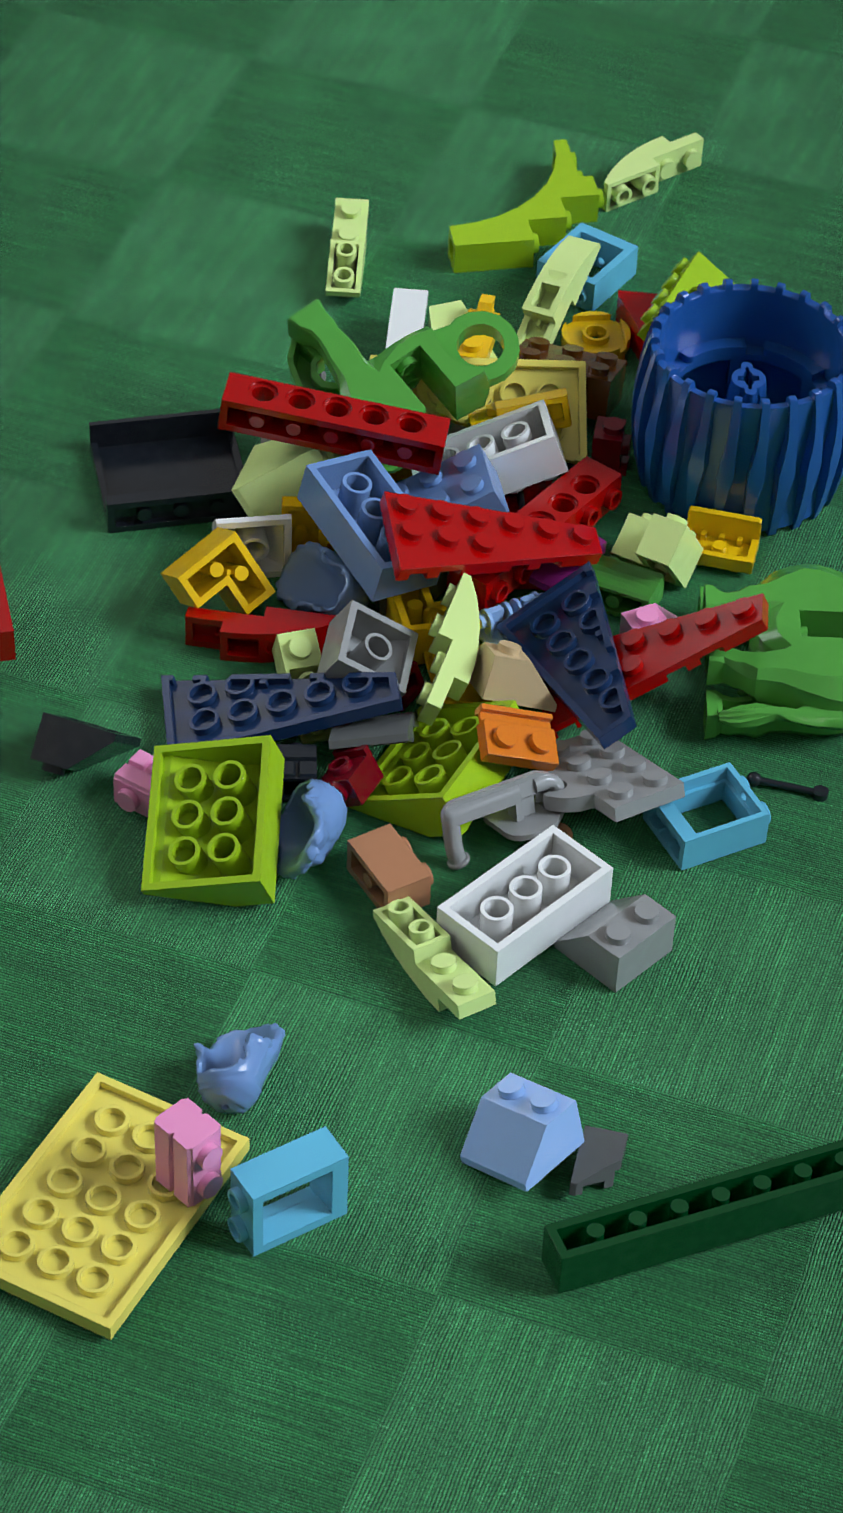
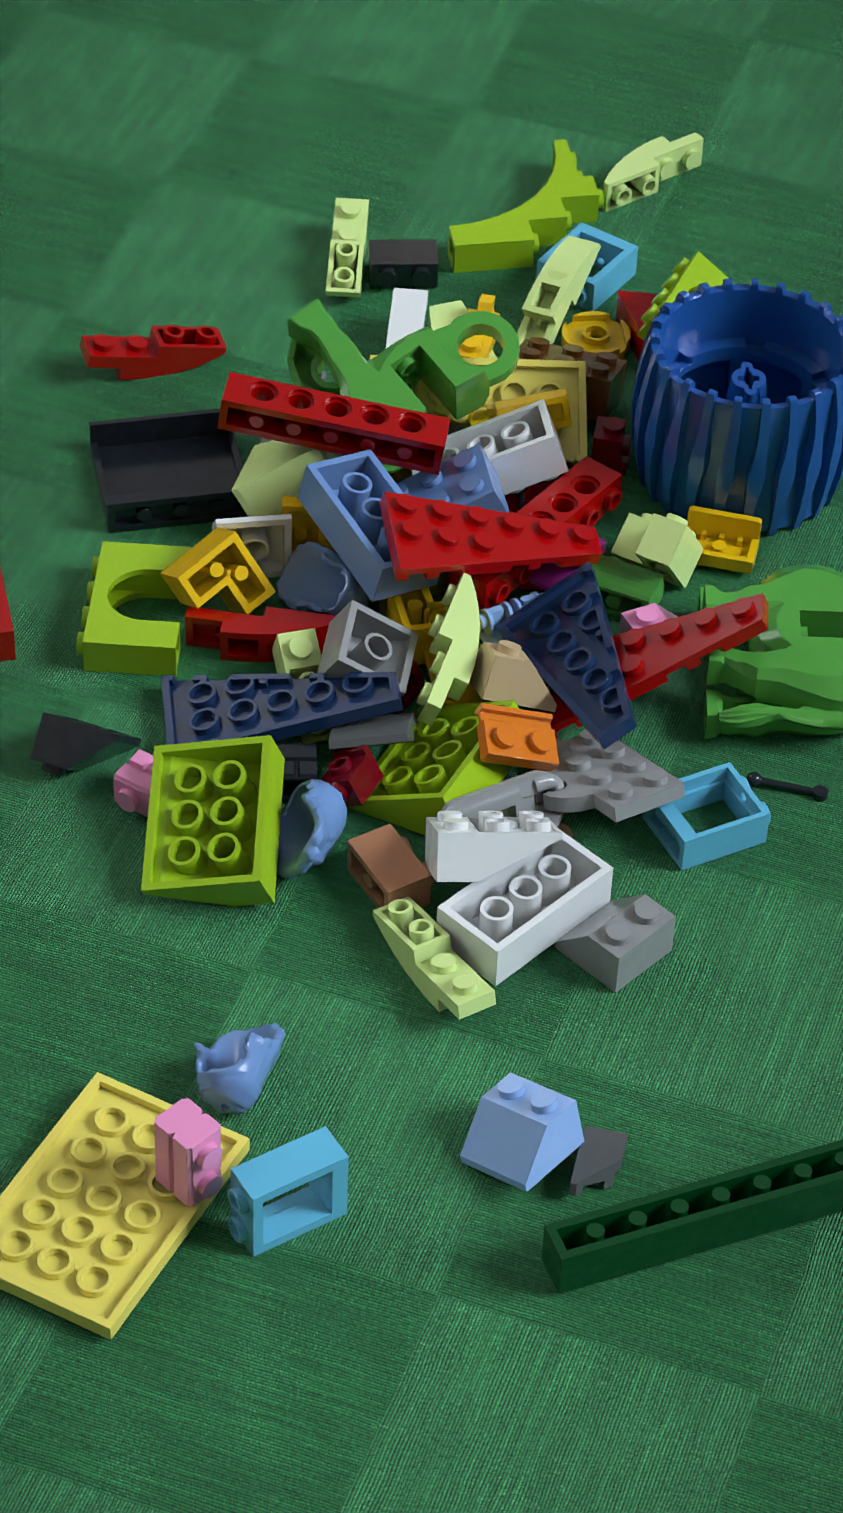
none -> lime arch [76,541,192,677]
none -> red slope [79,324,227,380]
none -> black brick [368,239,438,289]
none -> white slope [425,810,563,882]

